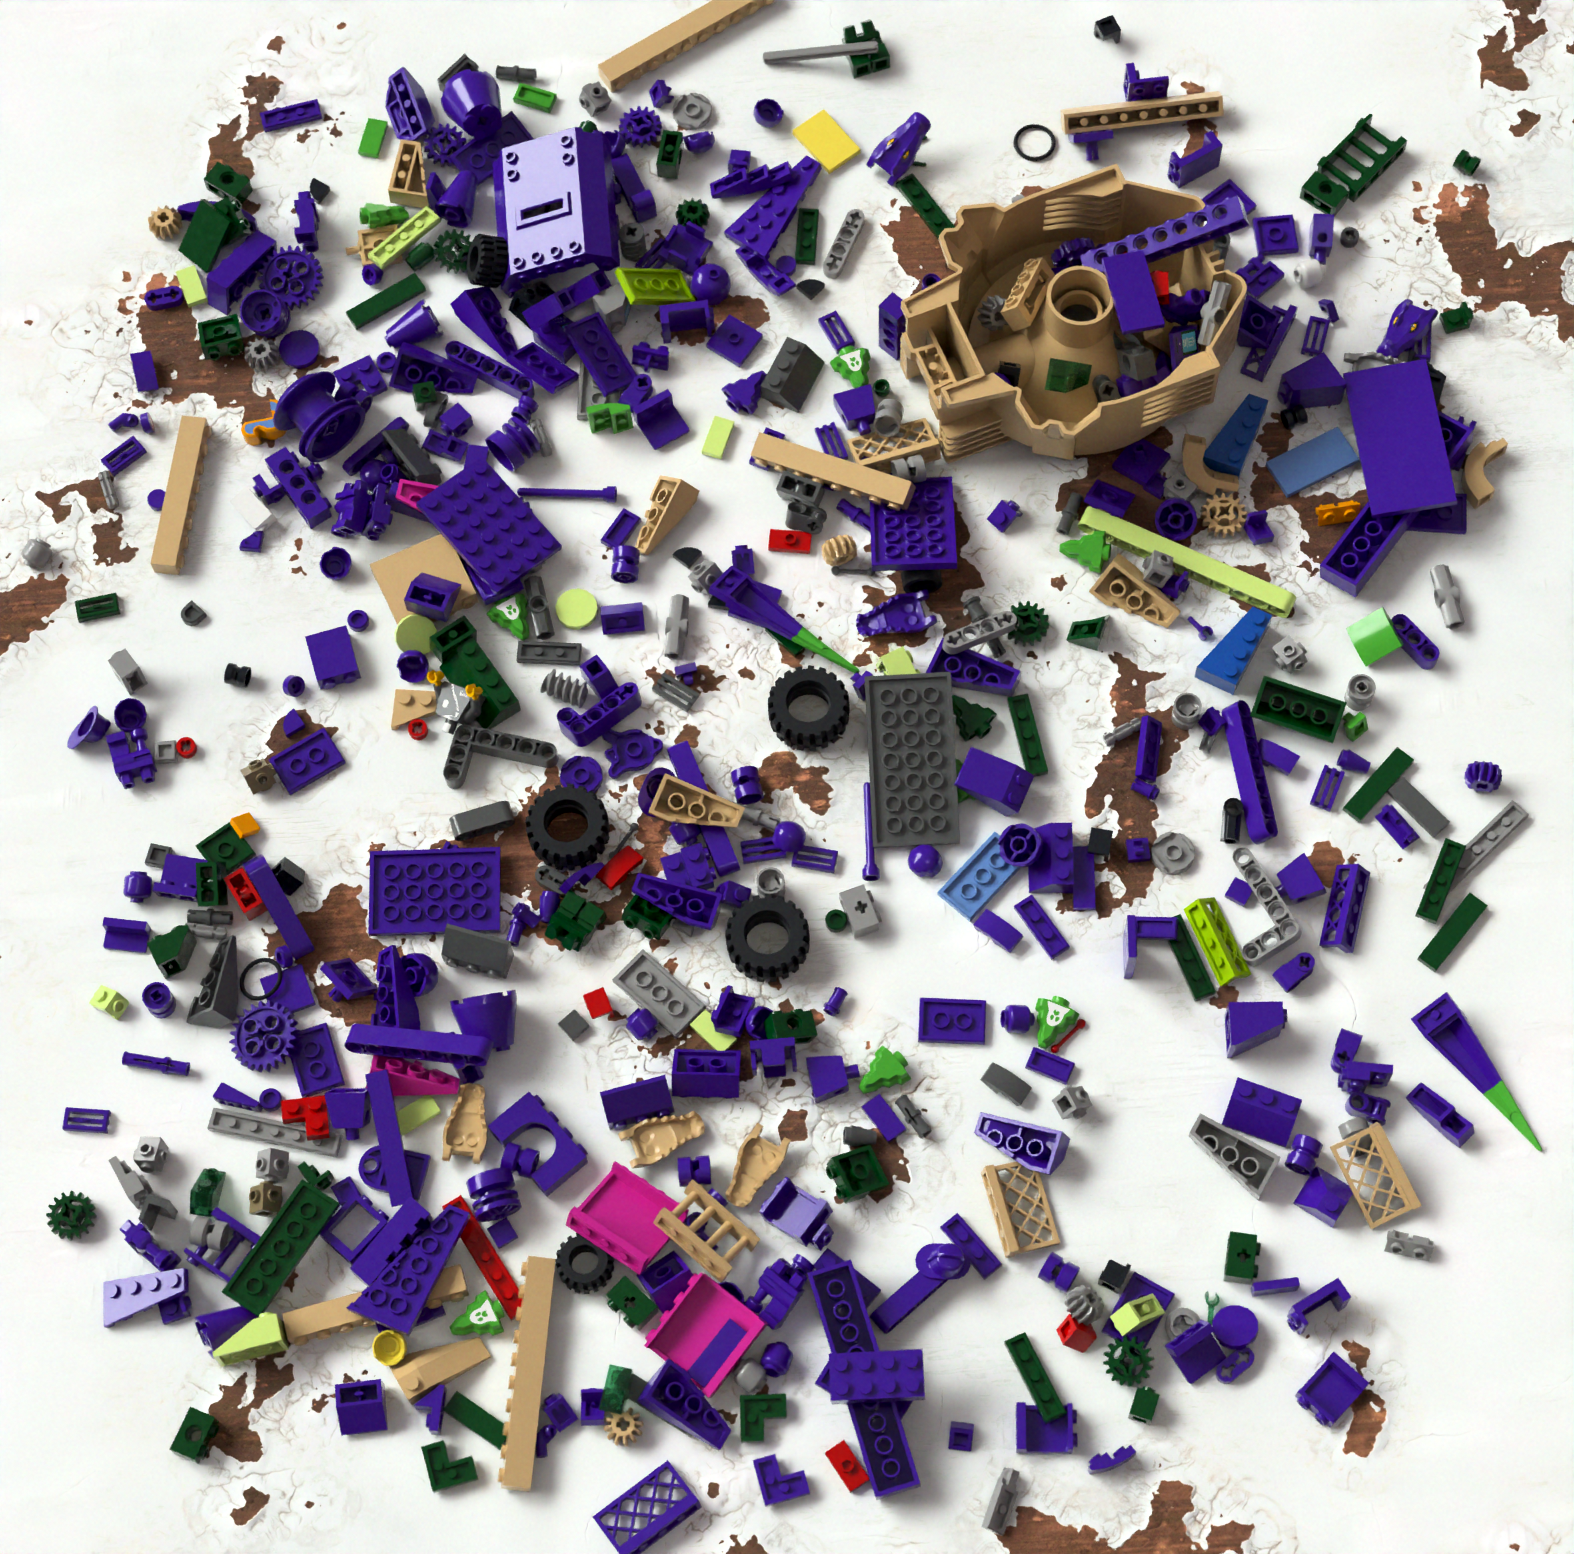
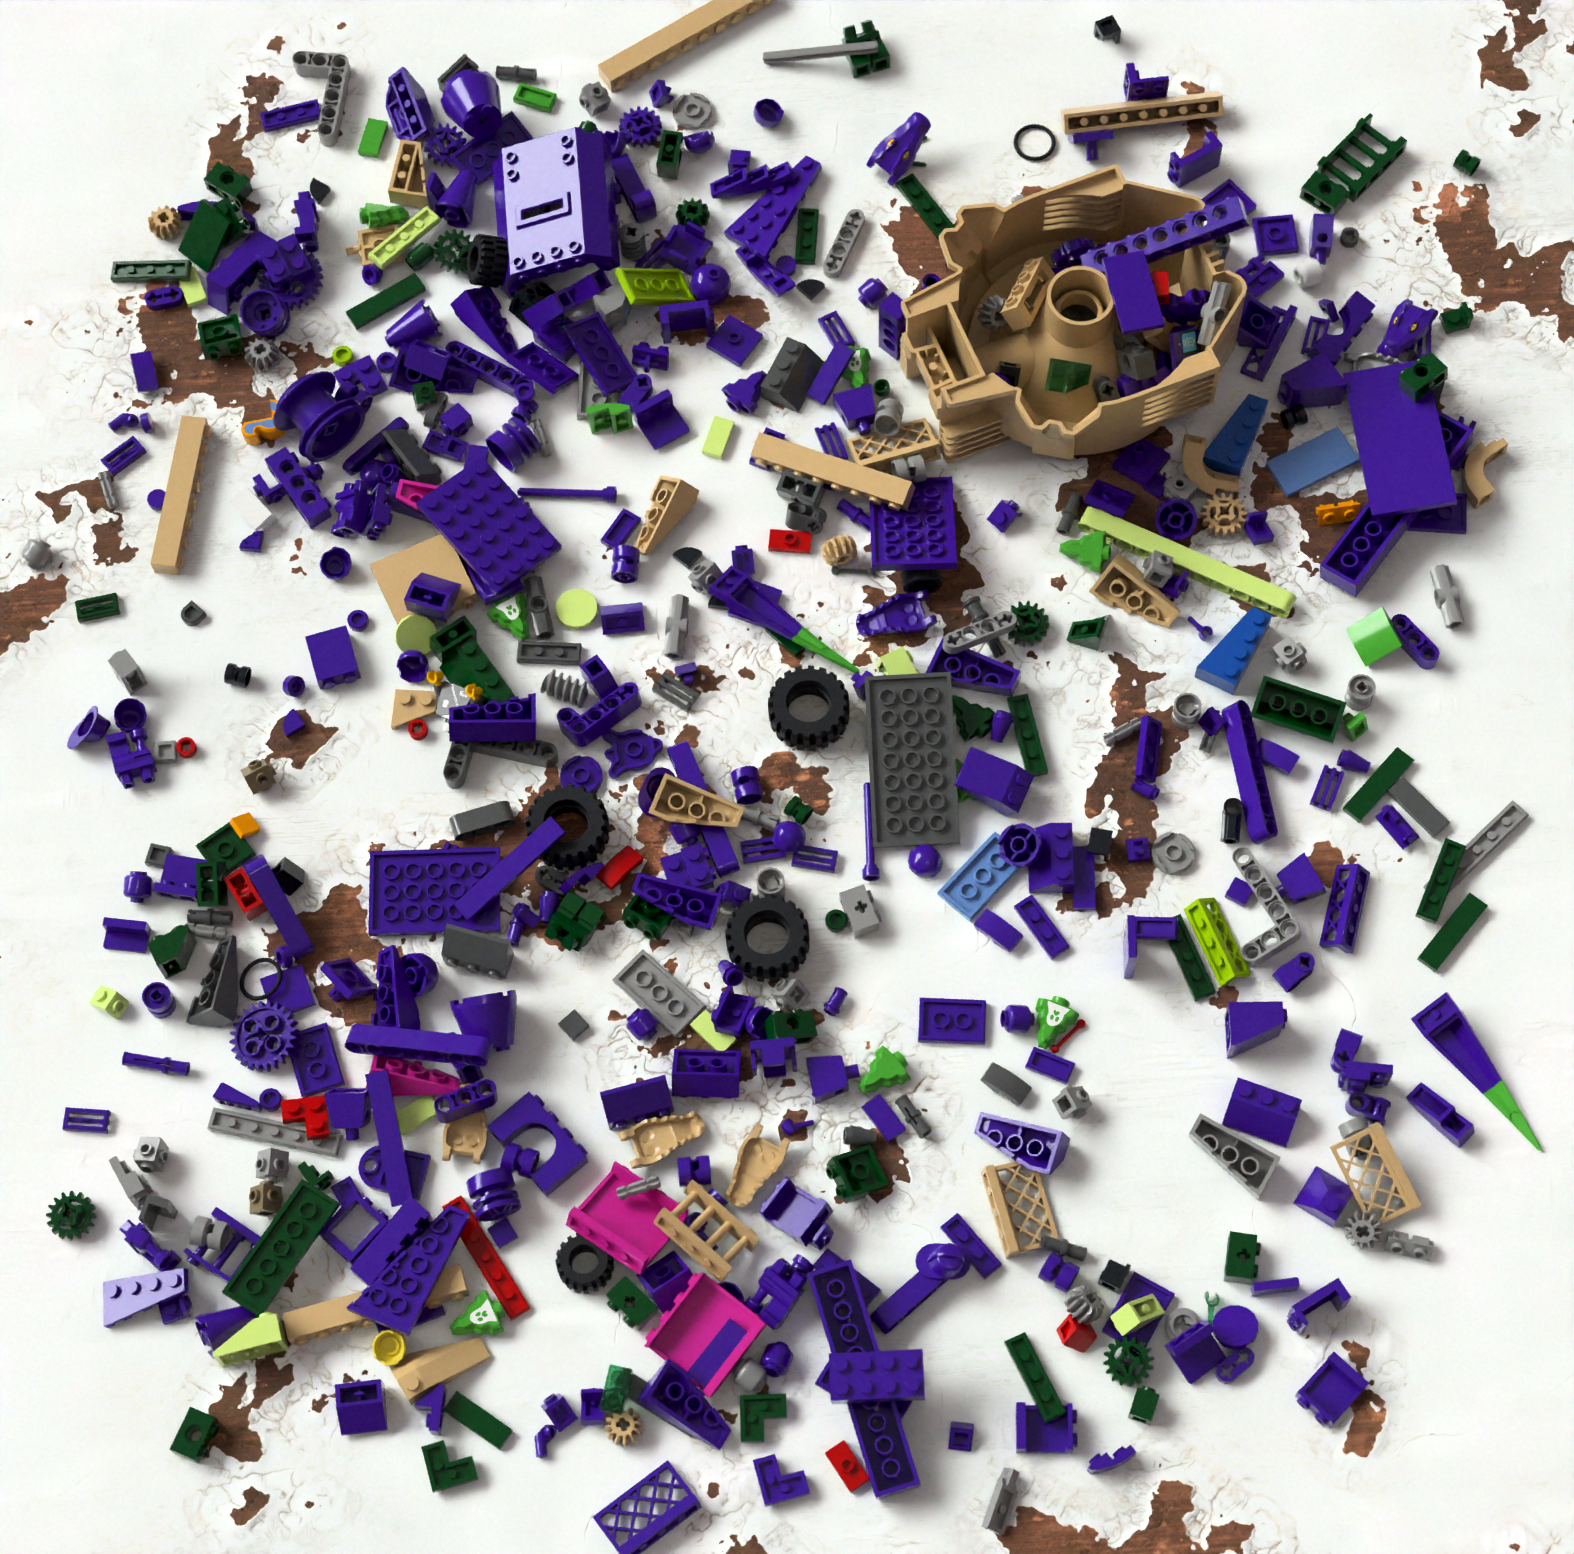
clear green slope [190,1168,226,1217] -> none
dark purple tile [268,727,346,795] -> none
dark purple tile [279,330,320,369] -> none
tan brick [497,1256,555,1492] -> none
red panel [583,987,614,1019] -> none
dark grey hinge [609,823,639,859] -> none
light yellow tile [792,109,861,174] -> none
dark purple wheel [1284,1134,1323,1176] -> none
dark purple gear [1464,760,1502,793] -> none
none -> dark green tile [110,260,192,283]
none -> dark purple plate [255,233,312,288]
none -> light grey beam [292,51,351,147]
none -> lime tile [332,346,354,367]
none -> dark purple panel [404,339,454,381]
none -> dark purple beam [434,1079,498,1124]
none -> dark purple wedge [449,693,536,742]
none -> dark purple tile [454,816,566,921]
none -> dark purple tile [514,383,535,404]
none -> light grey axle [616,1176,661,1200]
none -> dark purple cone [718,960,743,986]
none -> light grey brick [771,978,811,1010]
none -> dark purple hand [781,1118,814,1135]
none -> dark green wheel [783,796,814,826]
none -> dark purple tile [806,341,855,405]
none -> dark purple head [858,278,888,308]
none -> dark purple cone [990,710,1014,743]
none -> dark grey pin [1039,1234,1087,1262]
none -> dark purple arch [1307,290,1376,366]
none -> light grey gear [1344,1210,1384,1249]
none -> dark green brick [1399,352,1448,403]

